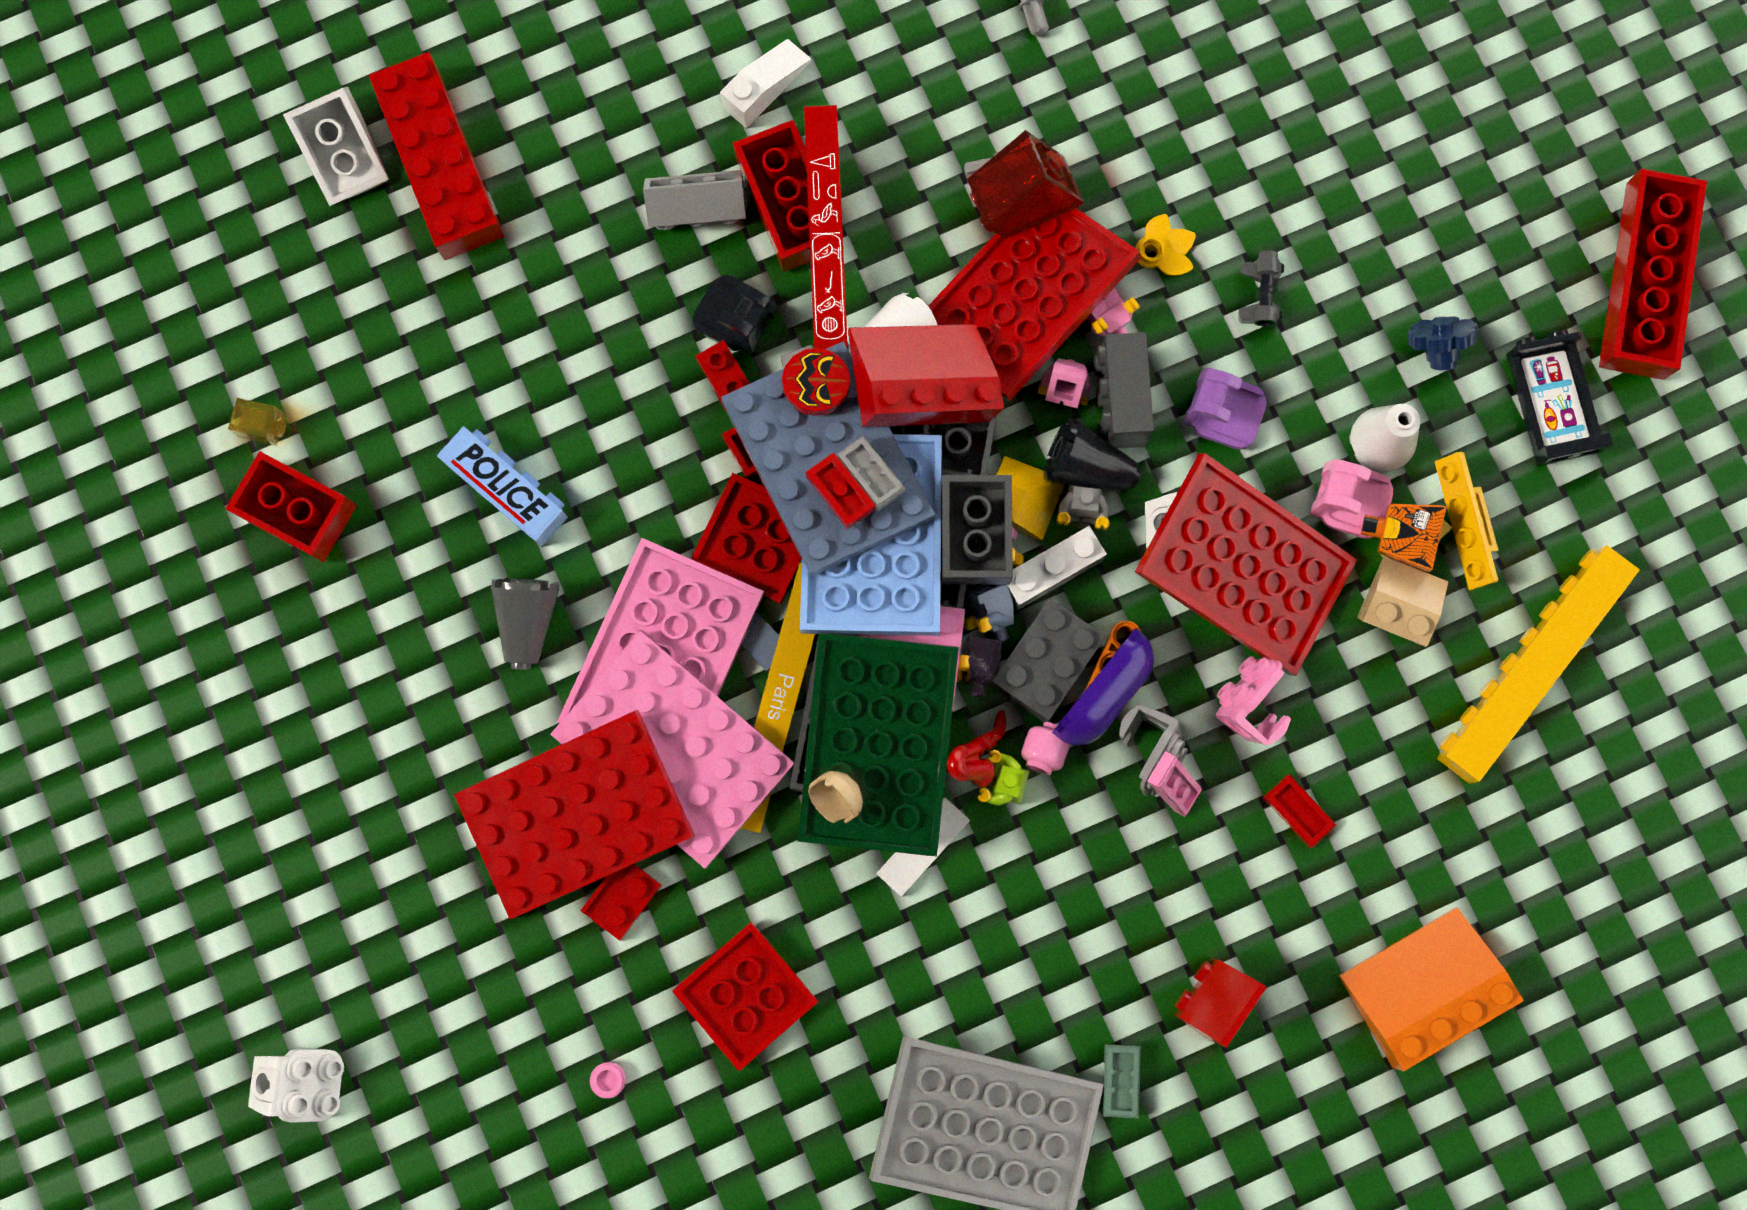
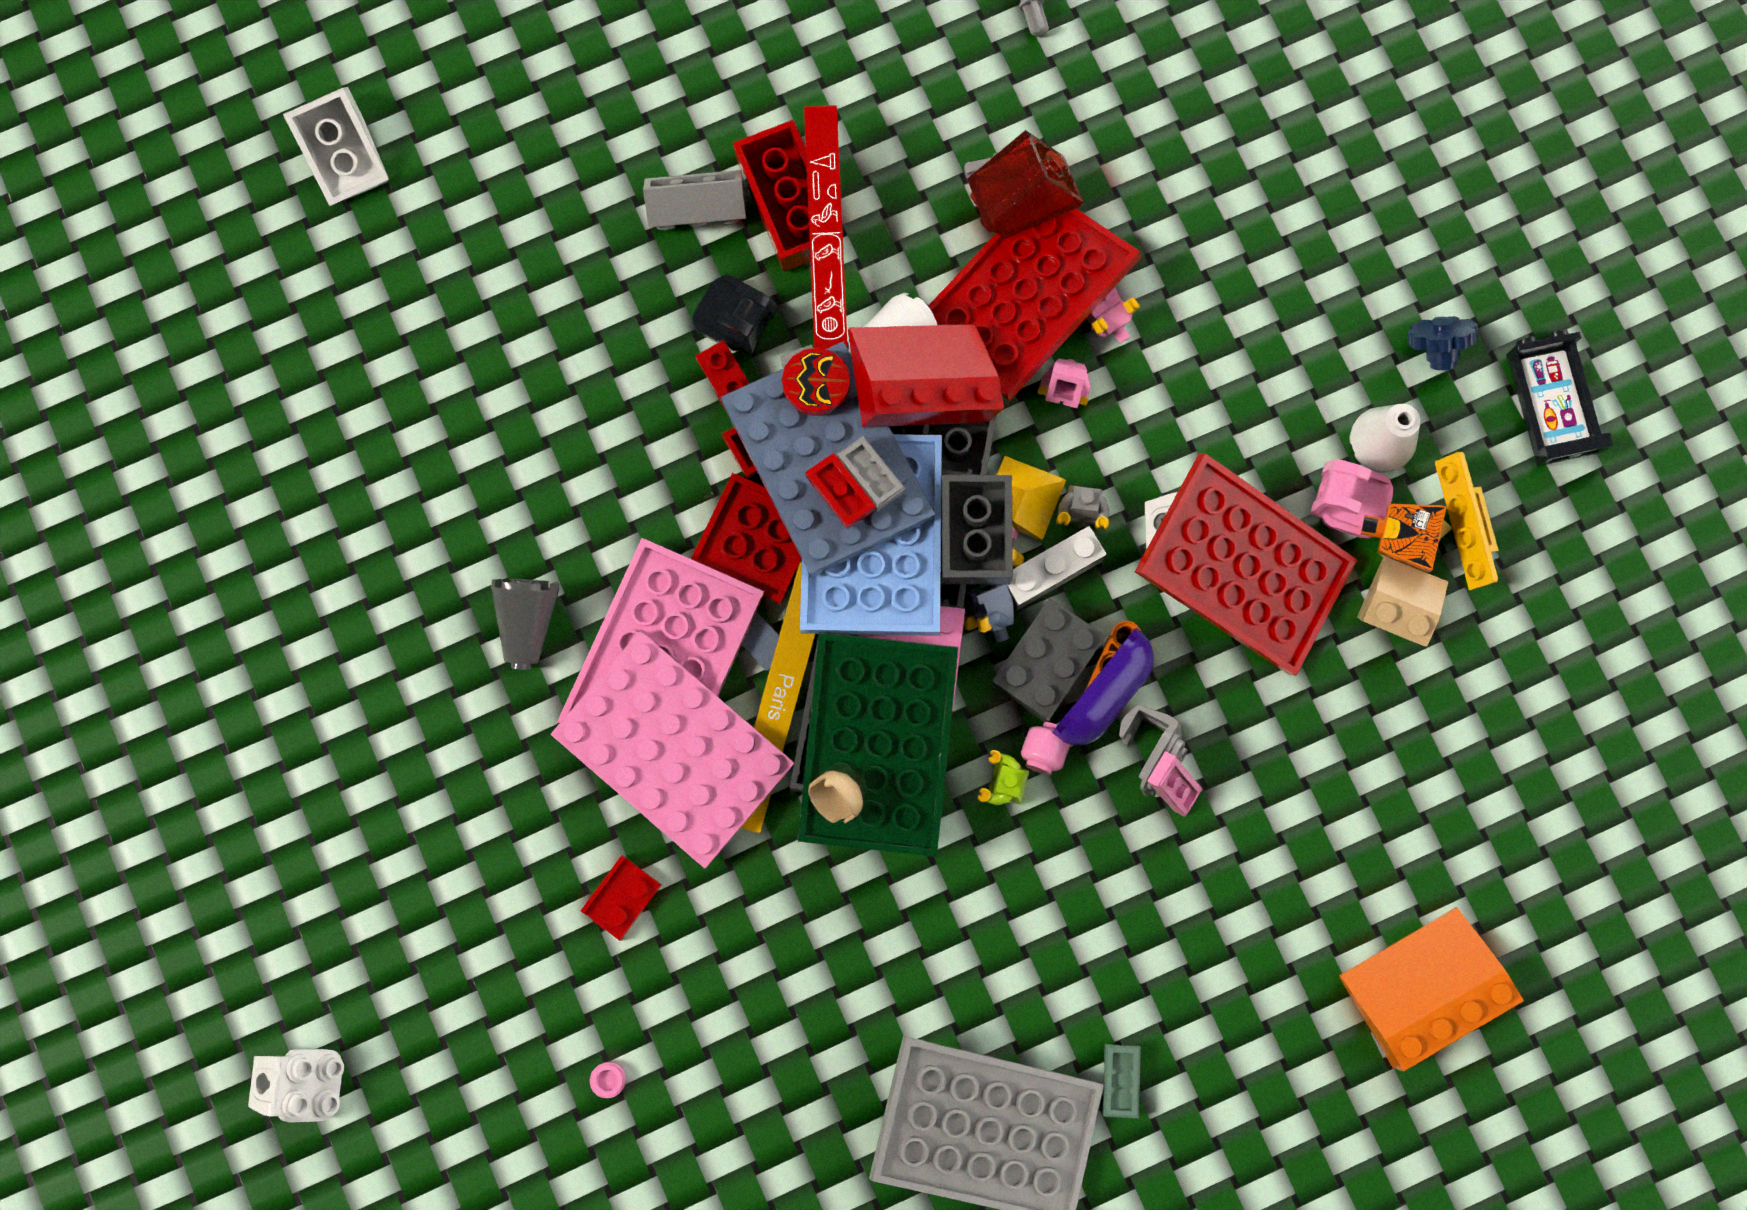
red brick [225,451,357,563] -> none
clear yellow brick [228,398,286,446] -> none
red brick [368,52,505,261] -> none
light blue brick [437,426,568,547] -> none
red plate [454,710,695,919] -> none
red plate [672,922,819,1071] -> none
white slope [720,39,811,129] -> none
white tile [876,798,970,897] -> none
red piece [946,710,1006,788] -> none
clear purple piece [956,636,1002,697] -> none
black cone [1044,417,1141,493] -> none
dark grey brick [1094,332,1154,449] -> none
yellow plate [1135,214,1196,276] -> none
red slope [1174,959,1267,1048] -> none
medium lavender piece [1182,368,1267,450] -> none
bright pink piece [1216,656,1291,745] -> none
dark grey piece [1238,251,1284,327] -> none
red tile [1262,774,1336,848] -> none
yellow brick [1437,545,1640,784] -> none
red brick [1599,168,1707,380] -> none

